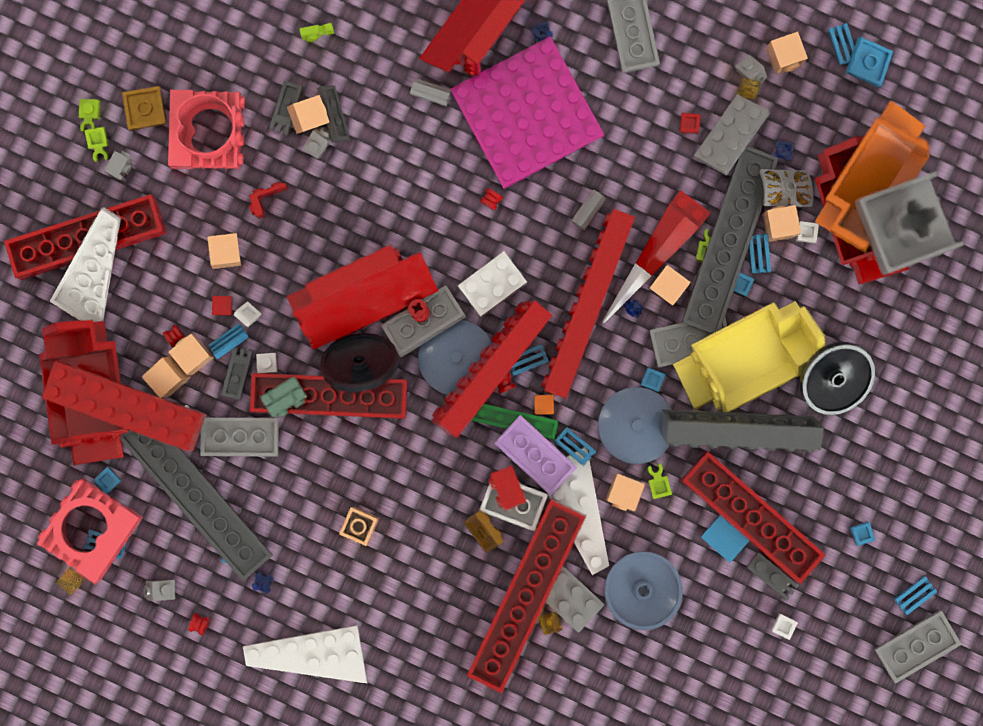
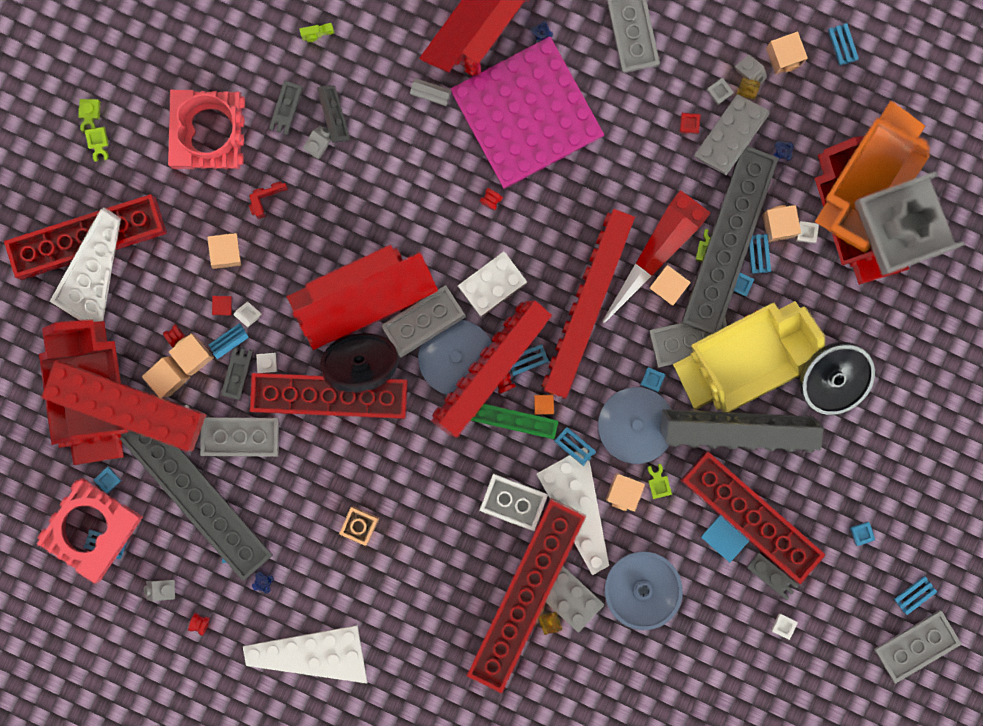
clear yellow plate [56,567,85,595] -> none
light grey brick [104,151,132,183] -> none
pearl gold plate [122,86,167,131] -> none
sand green brick [260,376,308,418] -> none
light nougat head [287,95,329,134] -> none
red wheel [408,299,430,322] -> none
pearl gold plate [463,510,504,553] -> none
red brick [488,465,527,511] -> none
lavender tile [494,415,577,496] -> none
light grey axle [571,190,606,230] -> none
clear blue plate [624,299,643,318] -> none
light grey shield [759,169,813,207] -> none
dark azure tile [846,37,893,87] -> none
none -> light grey plate [706,78,734,105]

